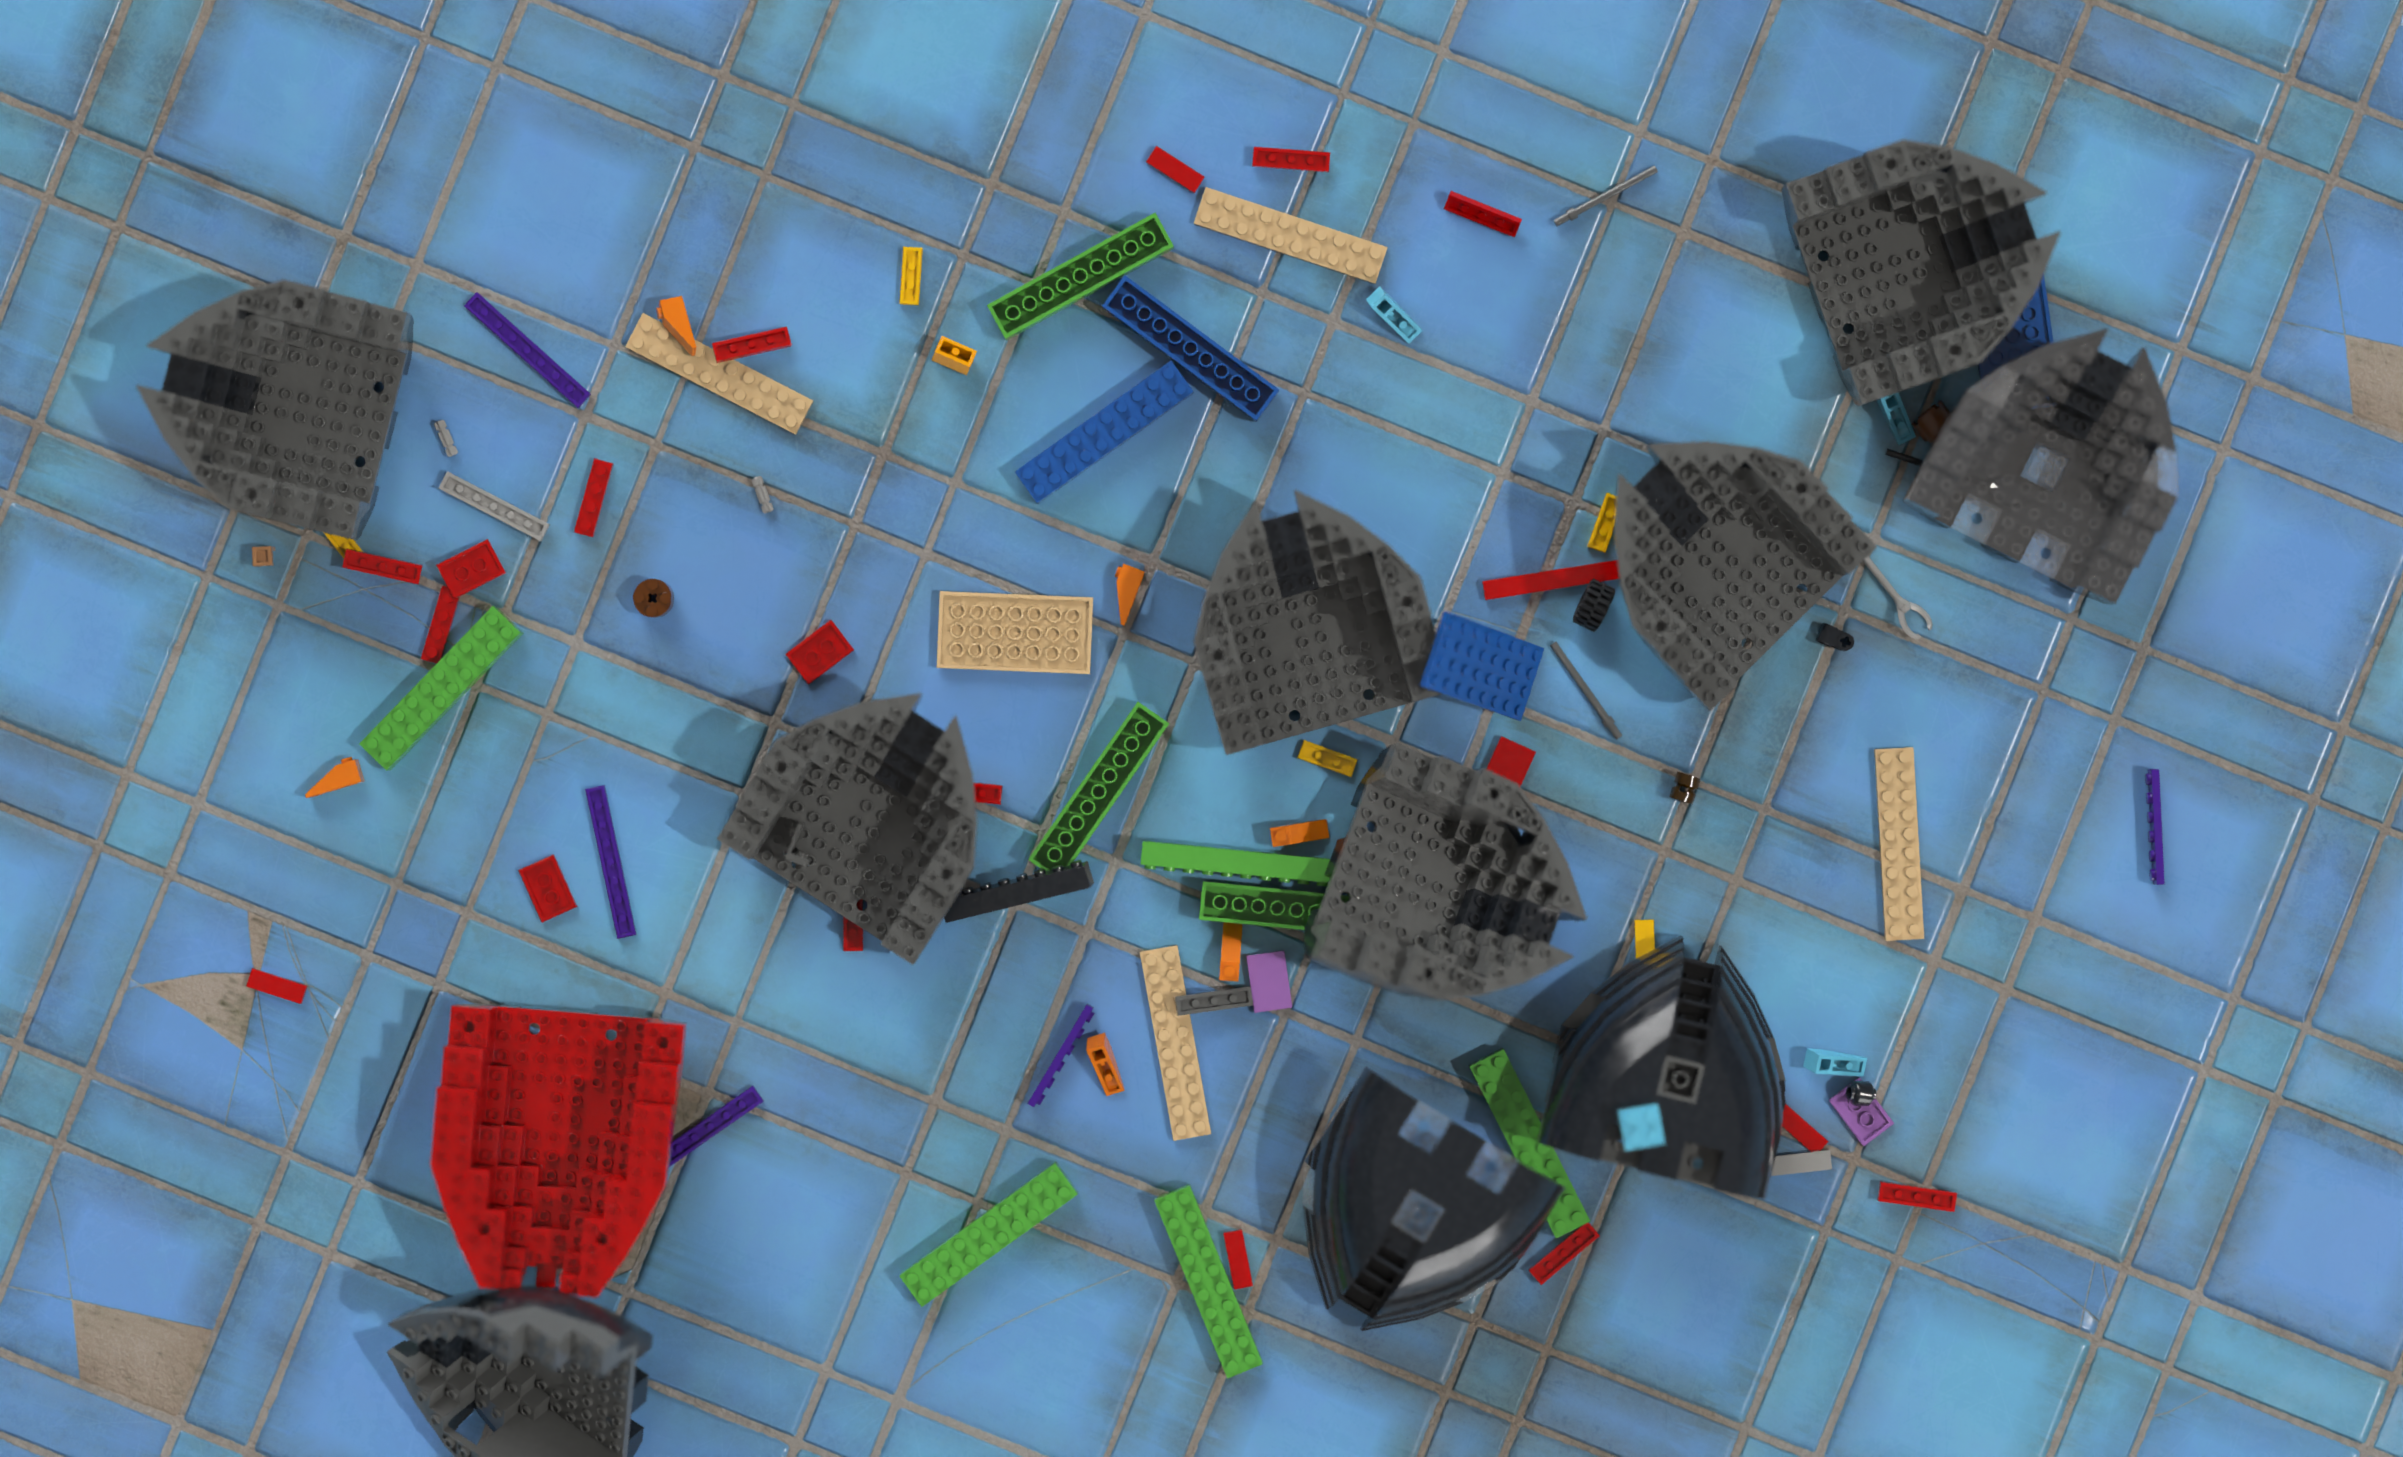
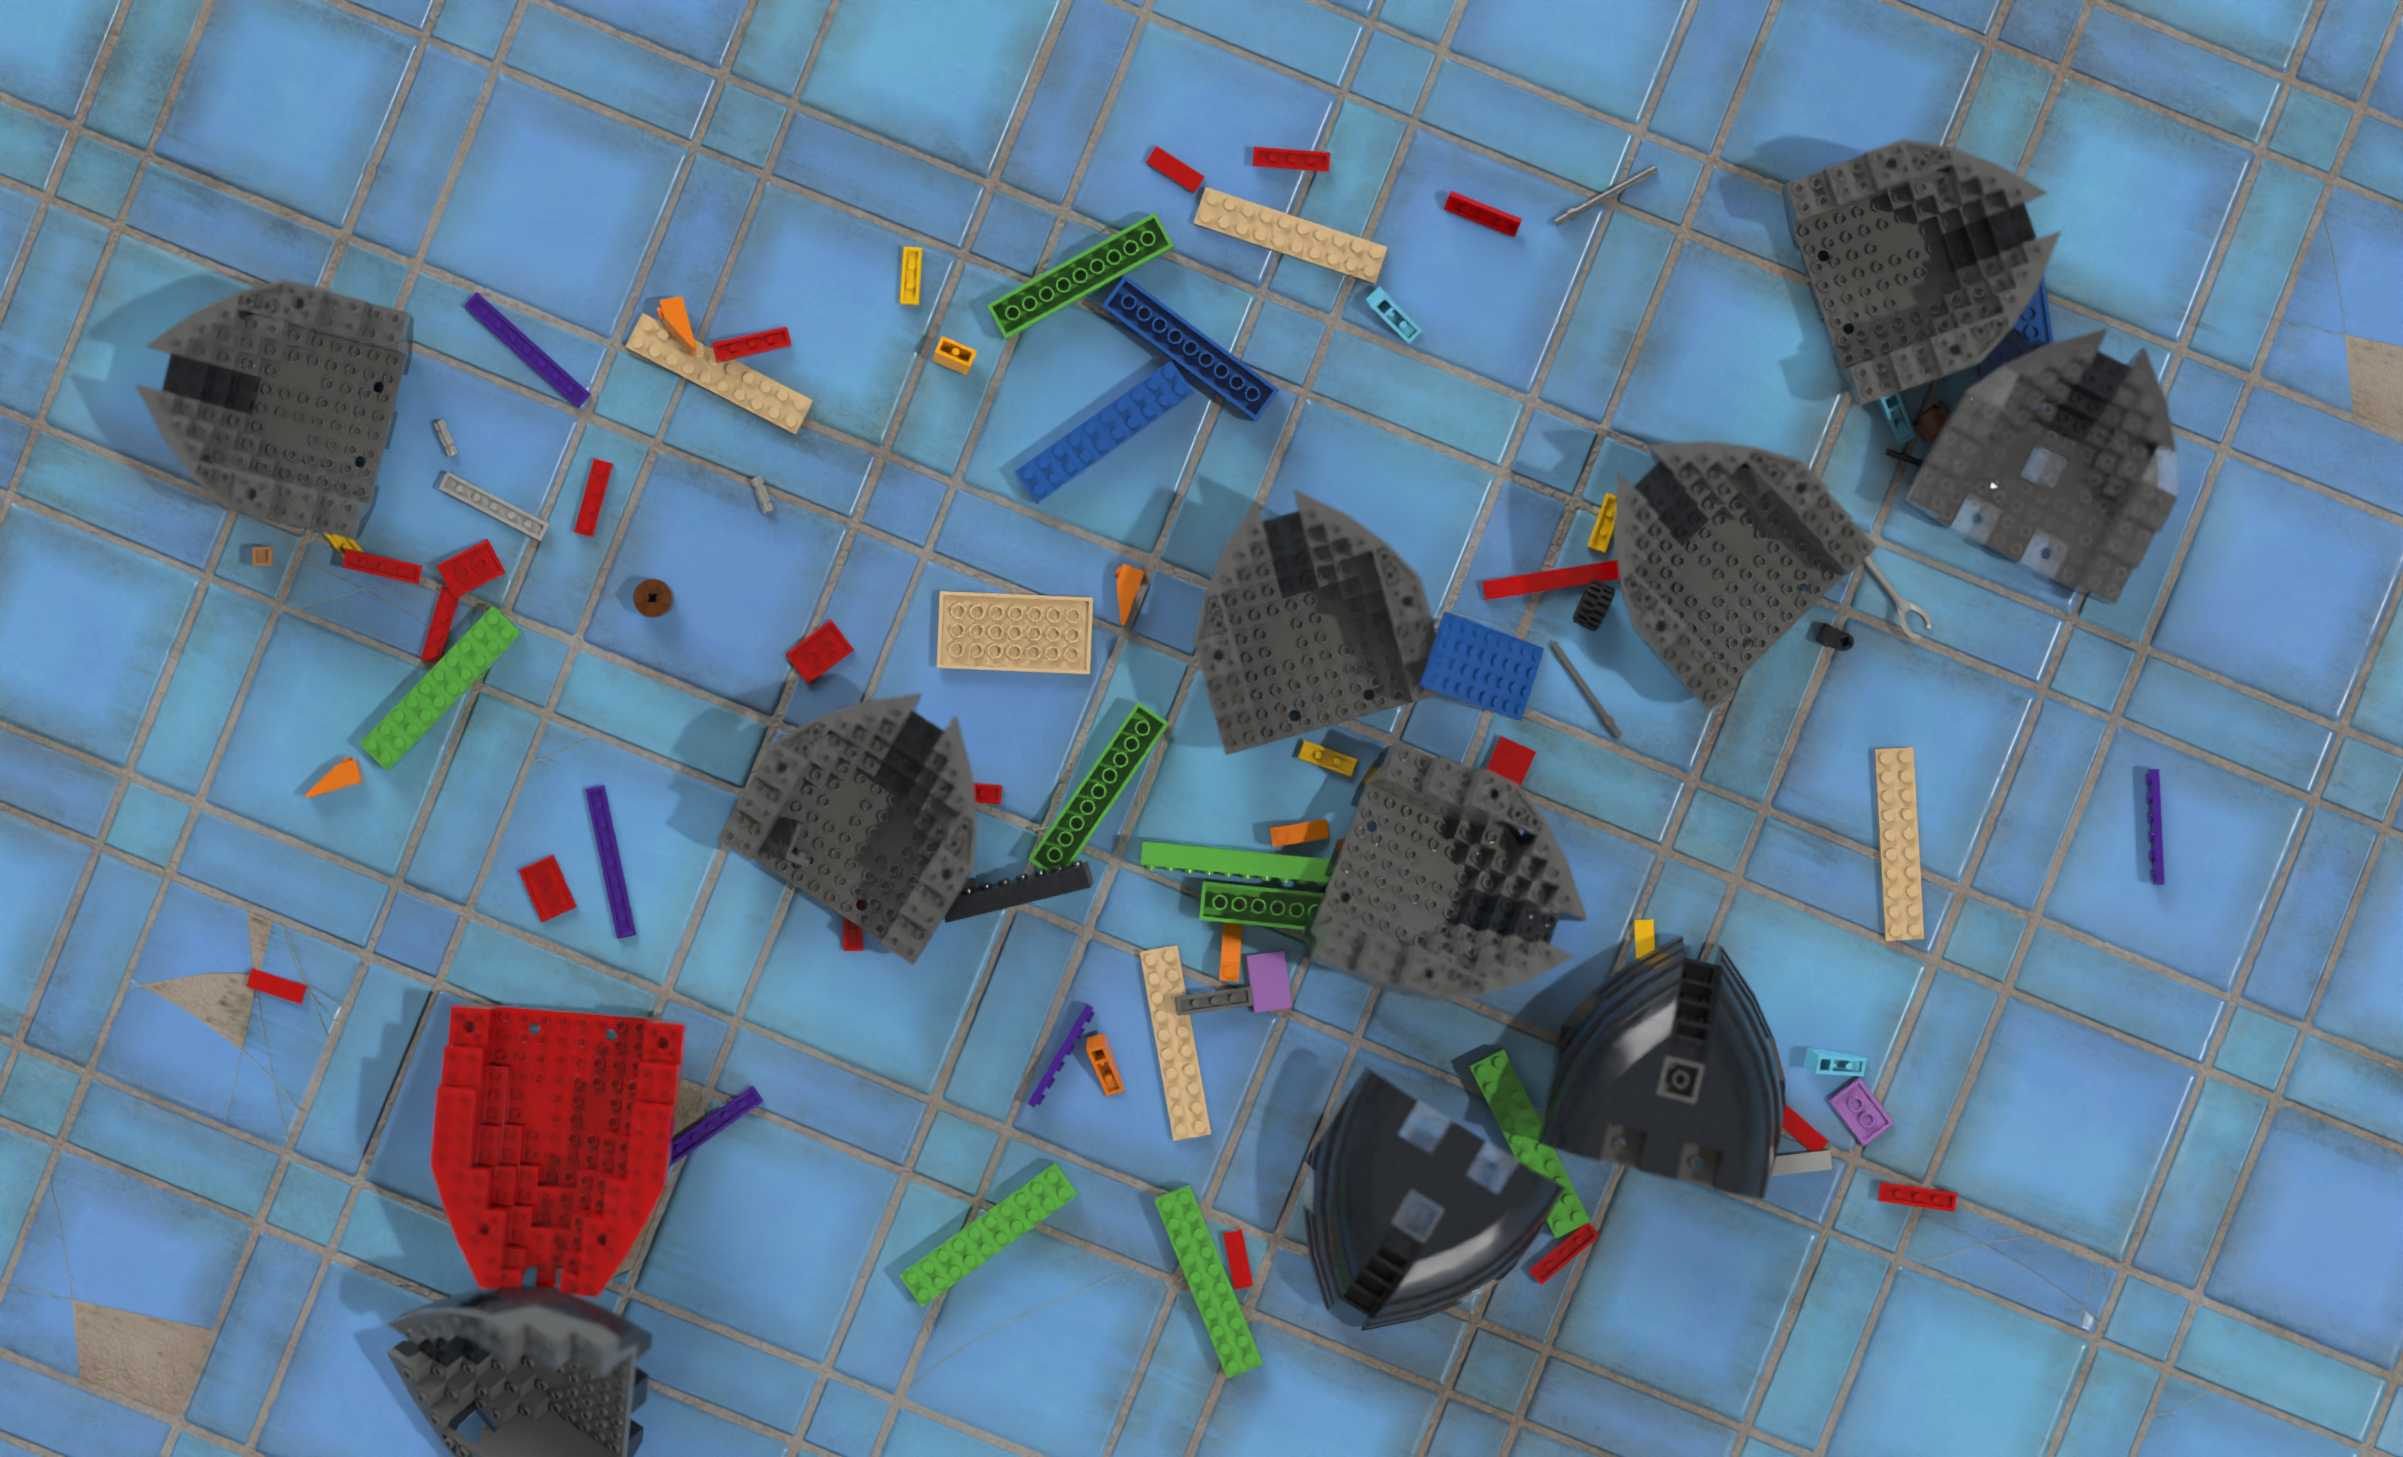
medium azure brick [1617,1103,1665,1151] -> none
dark brown wheel [1669,771,1701,805] -> none
black head [1846,1081,1876,1106] -> none

